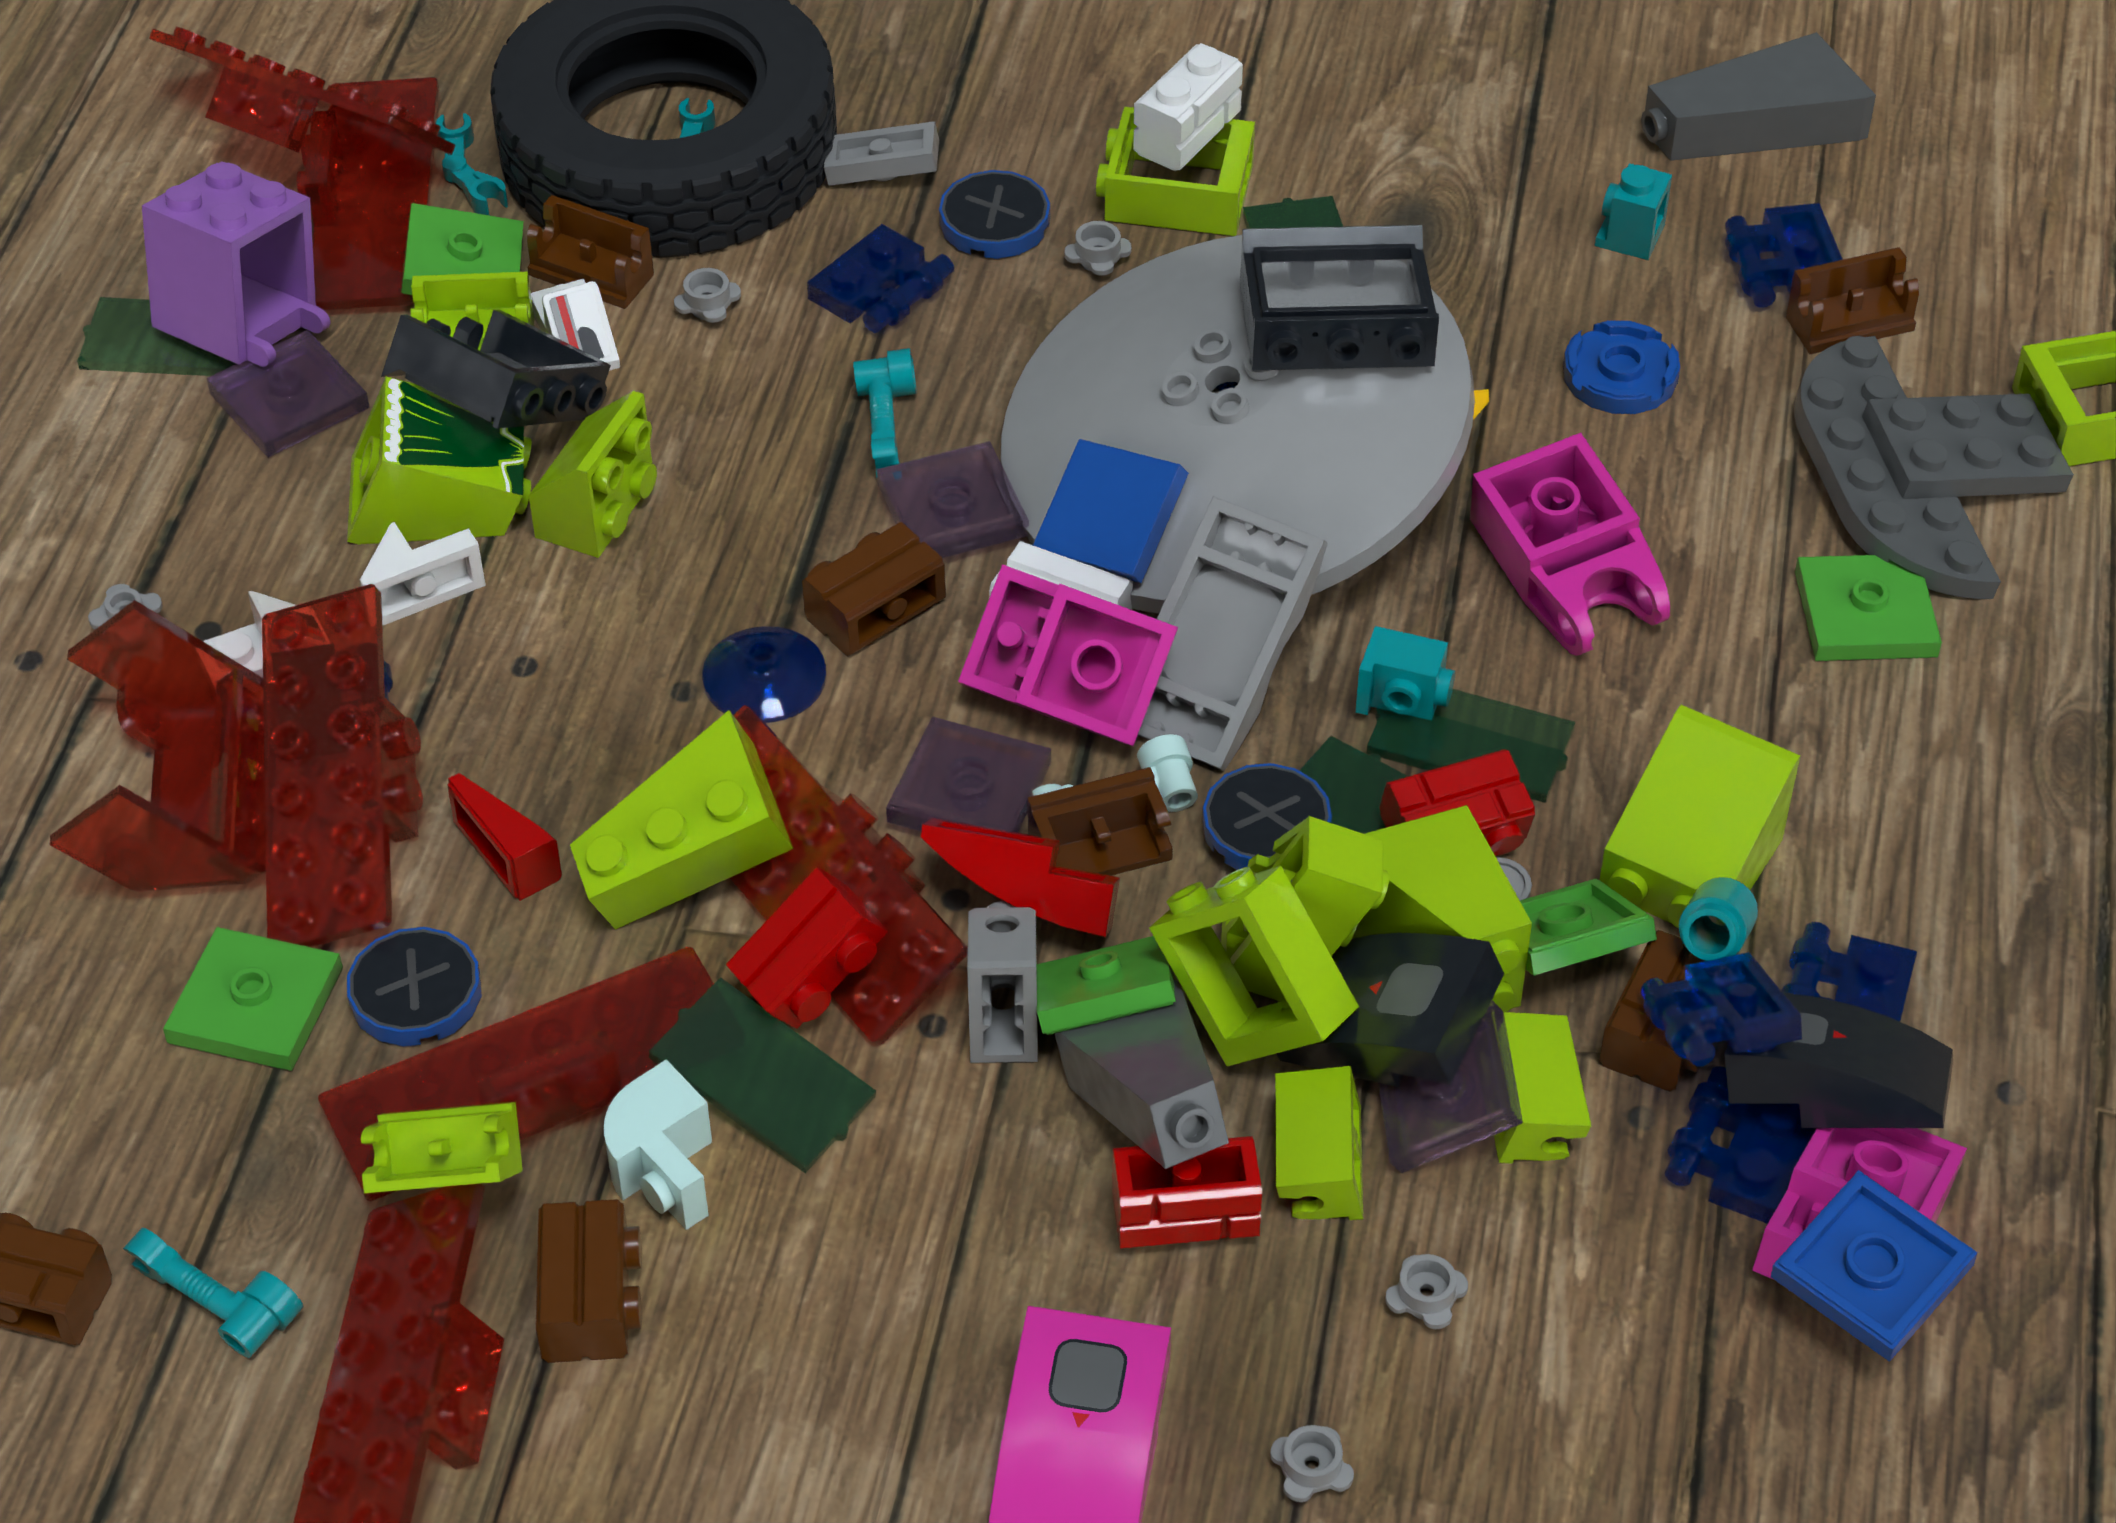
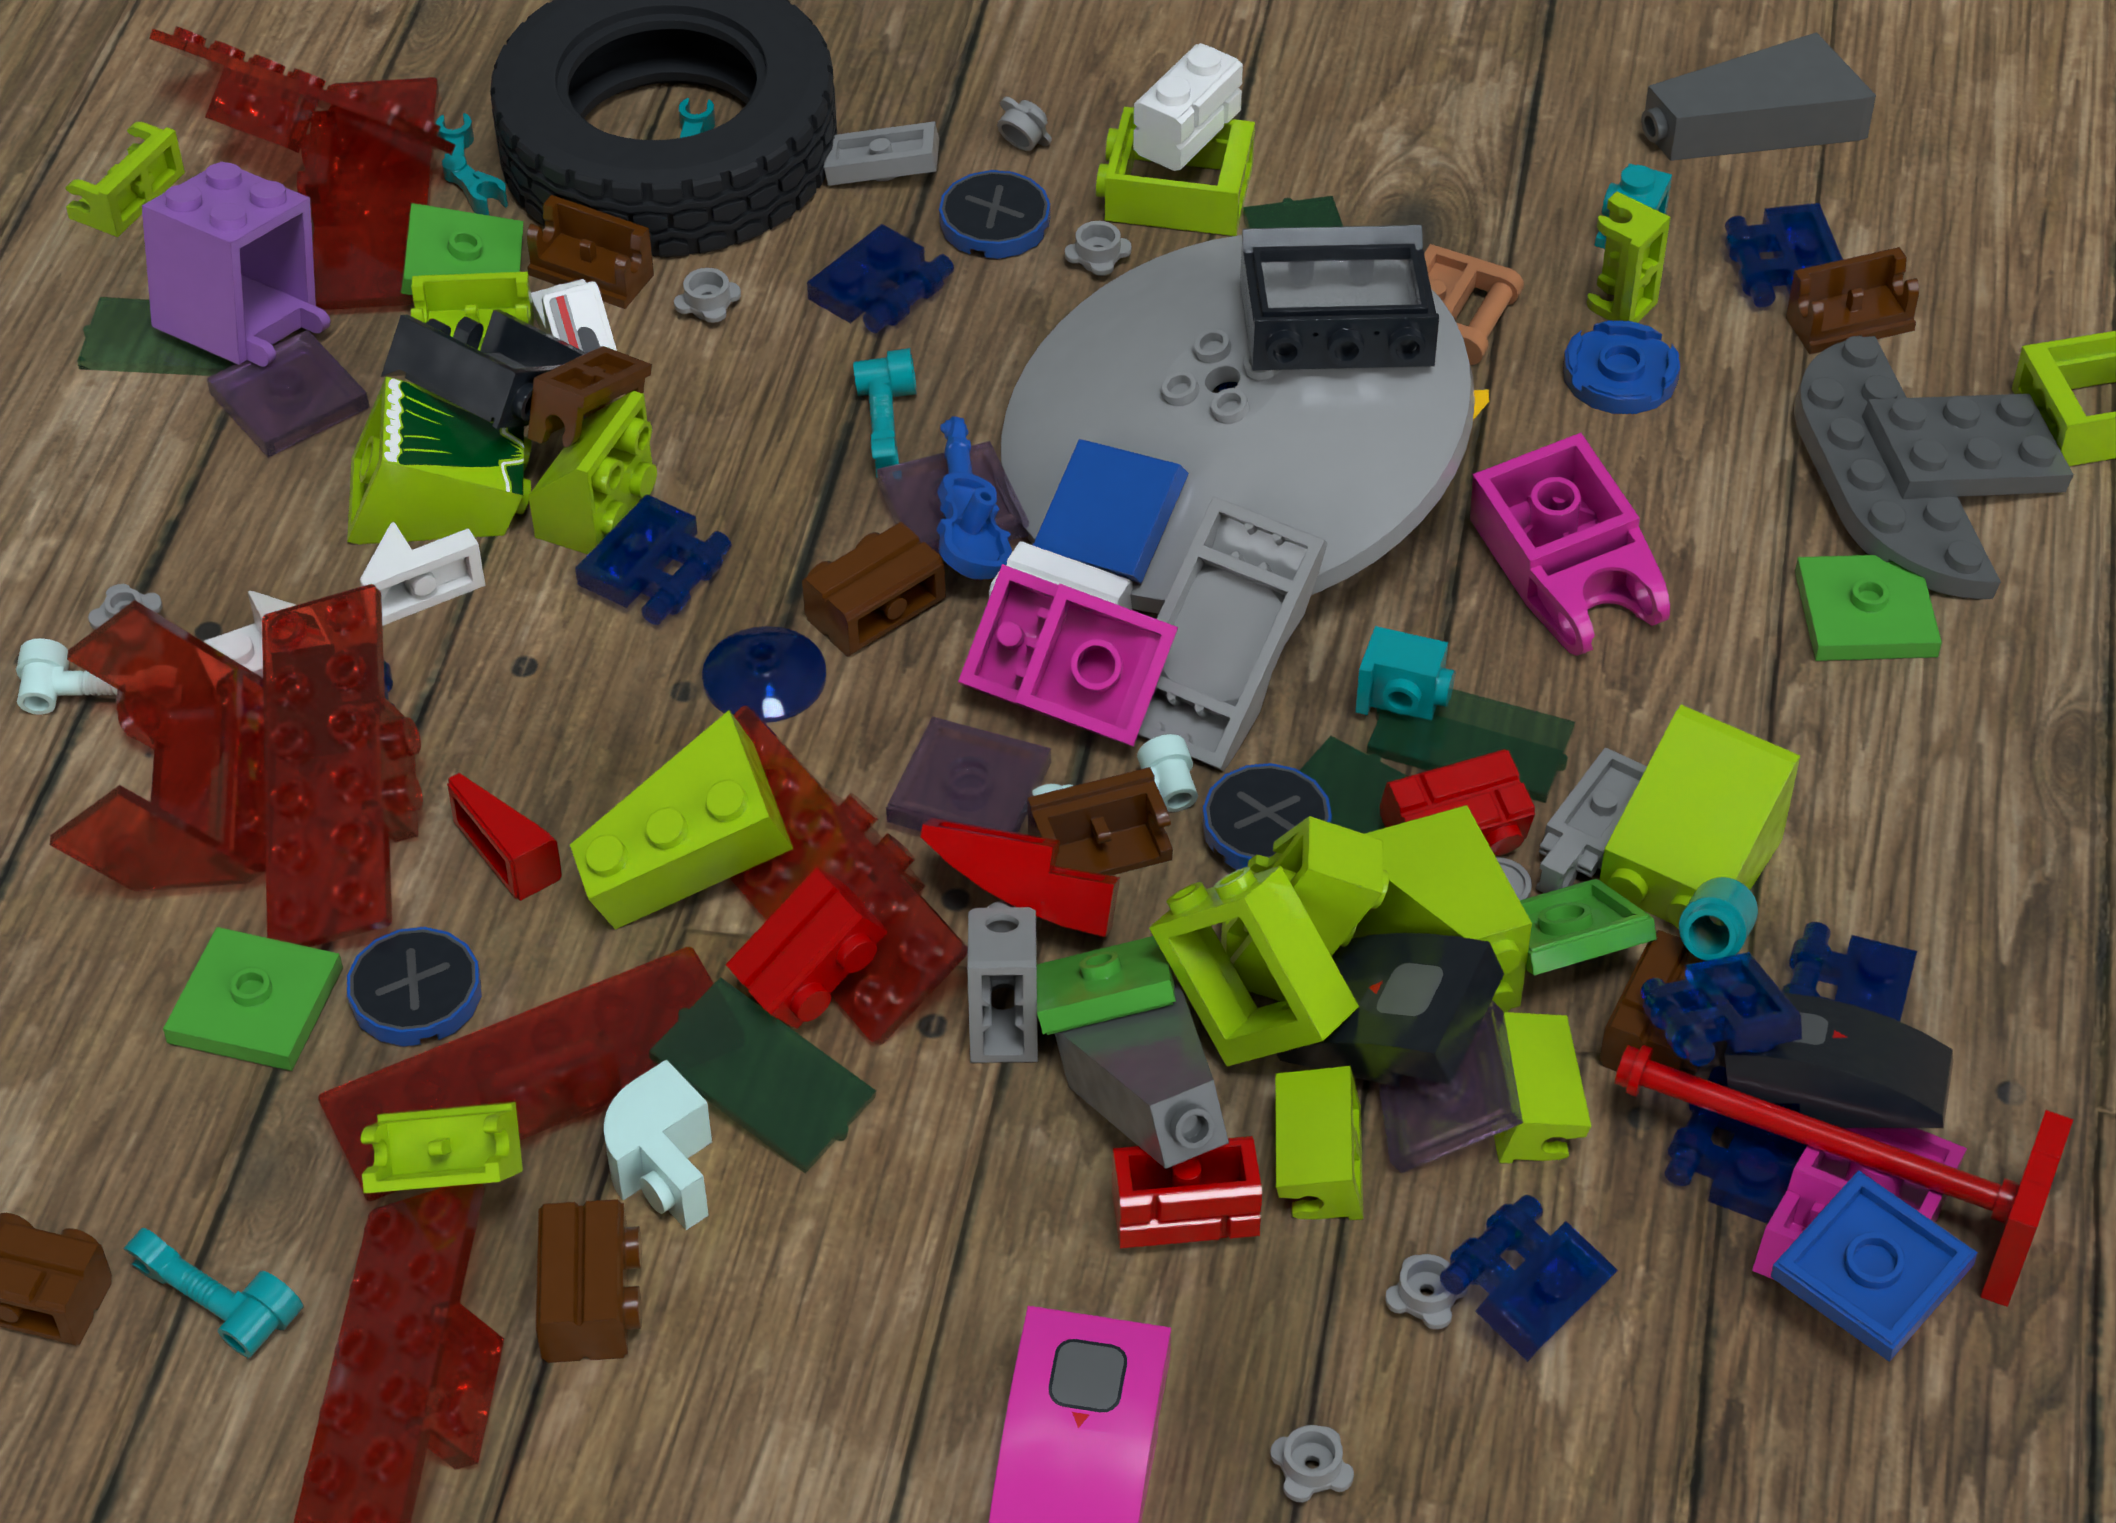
none -> light aqua brick [16,638,183,715]
none -> lime hinge [65,122,185,237]
none -> reddish brown hinge [528,346,652,447]
none -> clear blue plate [575,494,732,625]
none -> blue piece [936,416,1012,580]
none -> light grey plate [997,97,1052,151]
none -> nougat plate [1424,244,1524,365]
none -> clear blue plate [1440,1195,1618,1362]
none -> light grey hinge [1536,748,1647,893]
none -> lime hinge [1586,191,1671,323]
none -> red tile [1614,1045,2074,1307]

